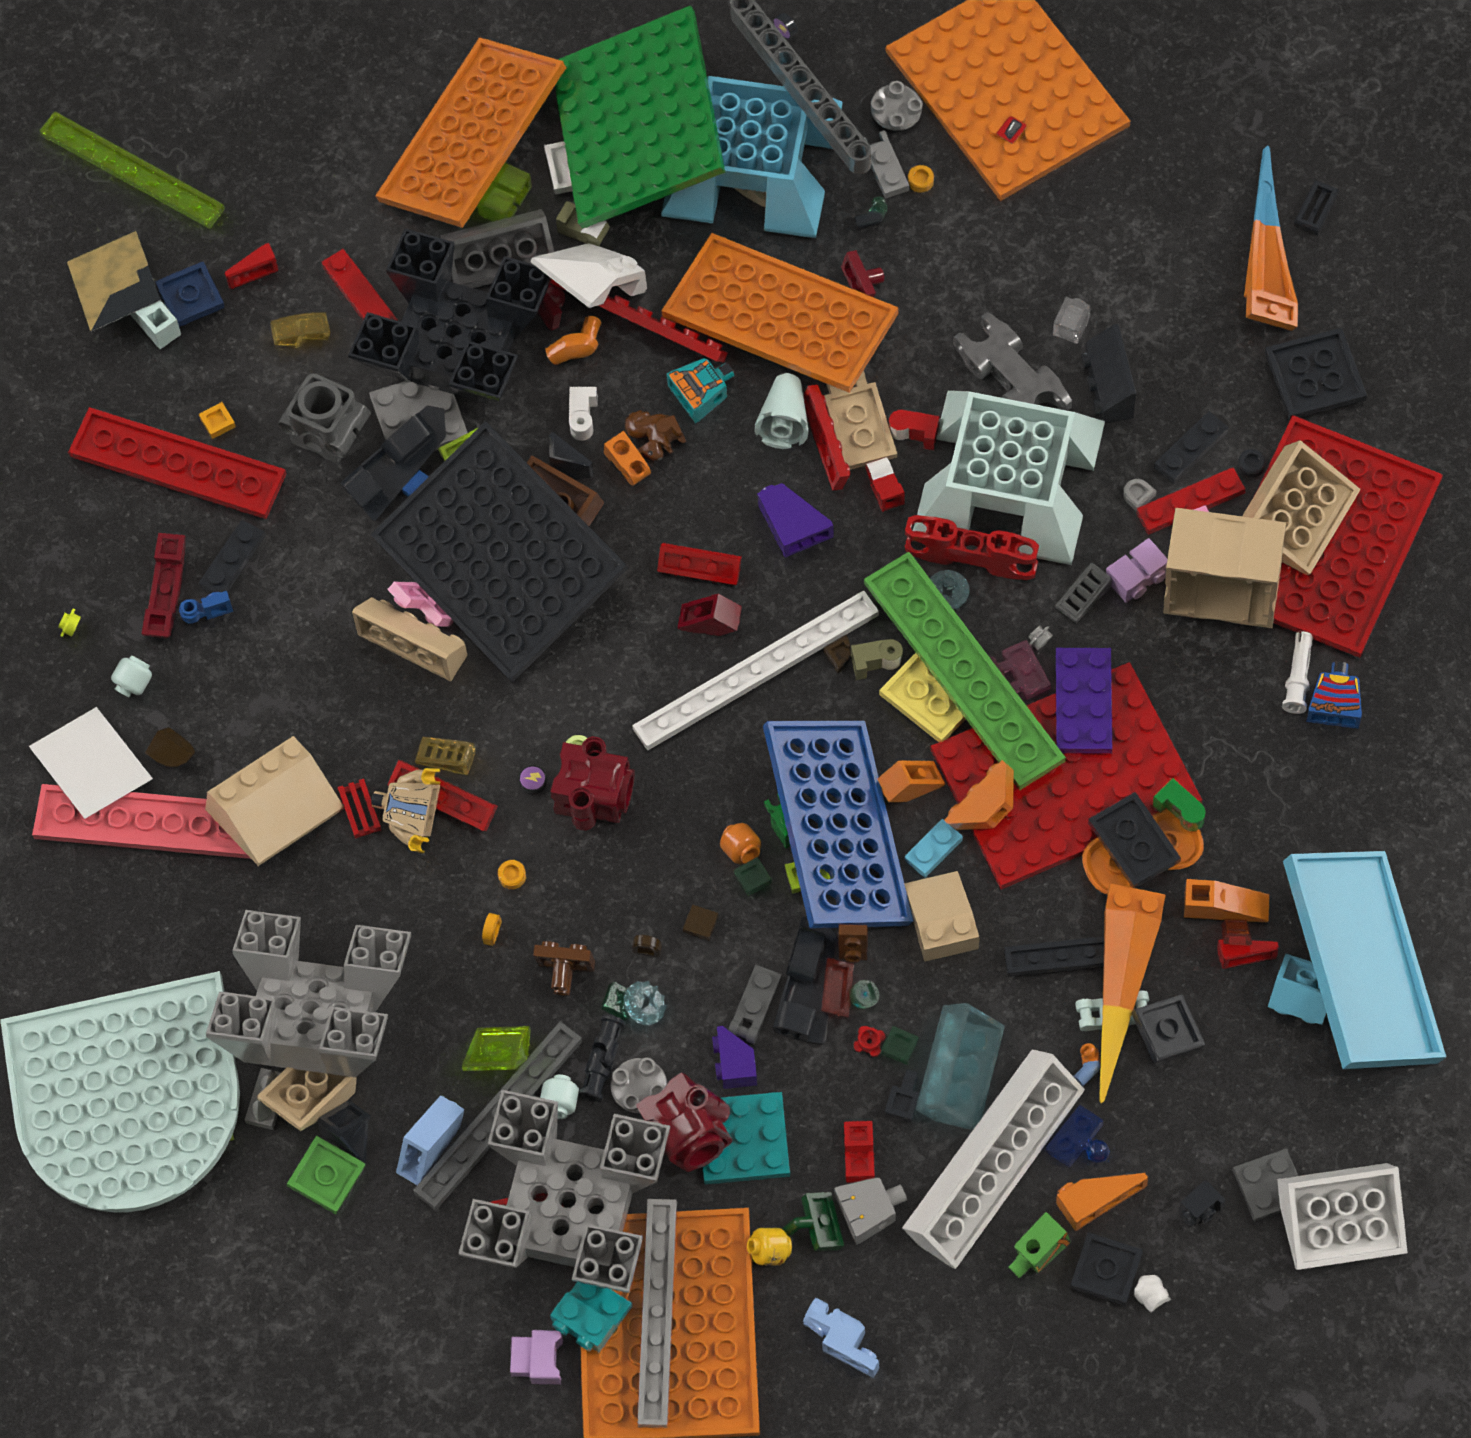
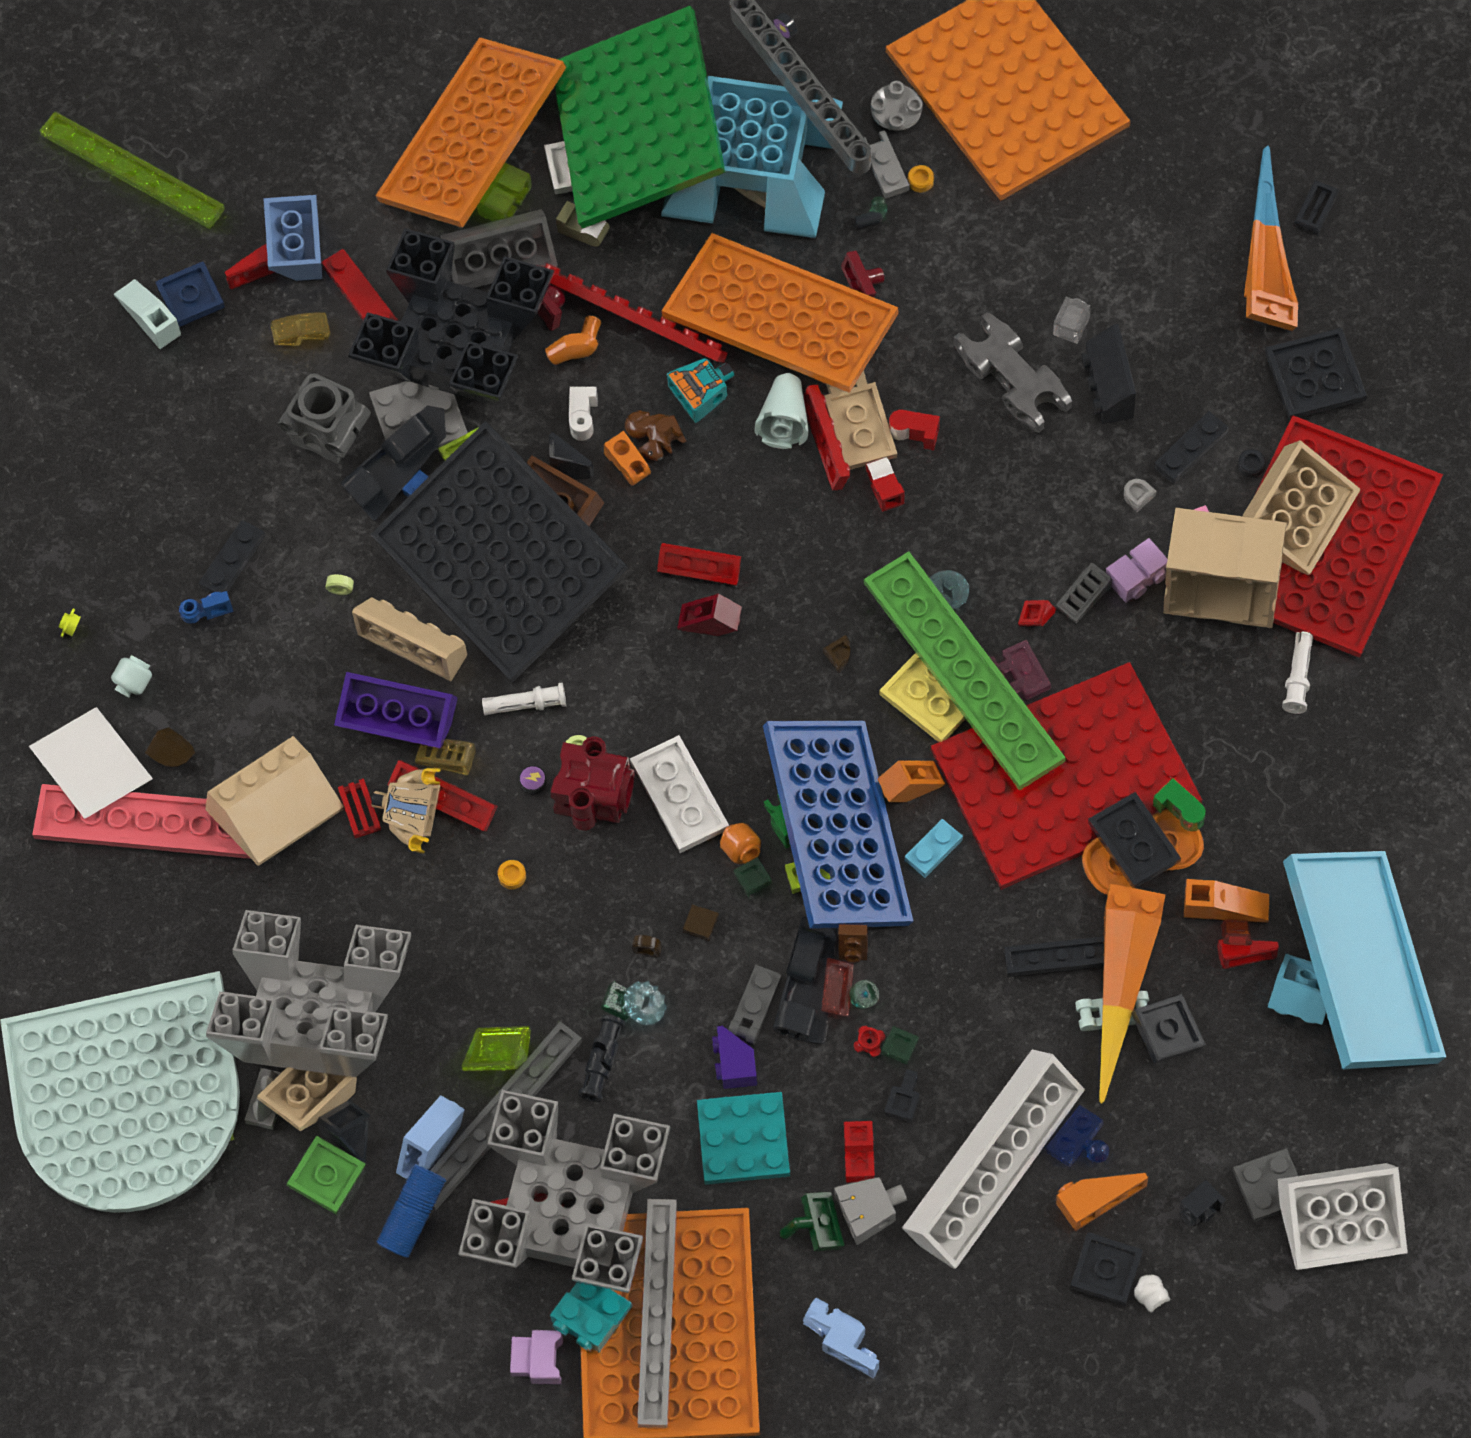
pearl gold sticker [67,231,160,331] -> none
red plate [68,407,286,519] -> none
dark red slope [142,533,186,638] -> none
light orange tile [199,402,236,439] -> none
bright pink plate [388,582,454,627] -> none
light orange tile [482,913,502,946] -> none
white slope [531,243,647,308] -> none
reddish brown plate [533,941,595,996] -> none
light aqua head [541,1075,579,1119] -> none
light grey dish [611,1058,667,1113] -> none
white plate [632,591,879,751] -> none
dark red piece [636,1072,733,1172] -> none
yellow head [747,1228,792,1265] -> none
dark purple slope [757,483,834,557] -> none
olive leg [850,639,903,680] -> none
tan slope [904,871,979,962] -> none
red piece [905,515,1039,580] -> none
light aqua slope [913,391,1105,565] -> none
clear light blue slope [916,1003,1005,1130] -> none
orange slope [944,760,1014,830] -> none
sticker [996,116,1027,143] -> none
bright green torso [1008,1212,1071,1278] -> none
light grey plate [1028,626,1053,651] -> none
dark purple plate [1056,648,1112,753] -> none
arm [1073,1043,1101,1087] -> none
red plate [1136,467,1245,535] -> none
torso [1306,661,1362,729] -> none
none -> medium blue slope [264,195,322,281]
none -> yellowish green tile [326,575,354,595]
none -> dark purple slope [334,672,458,749]
none -> blue piece [376,1165,446,1258]
none -> white pin [482,683,566,716]
none -> white plate [630,735,729,853]
none -> red slope [1018,600,1056,626]

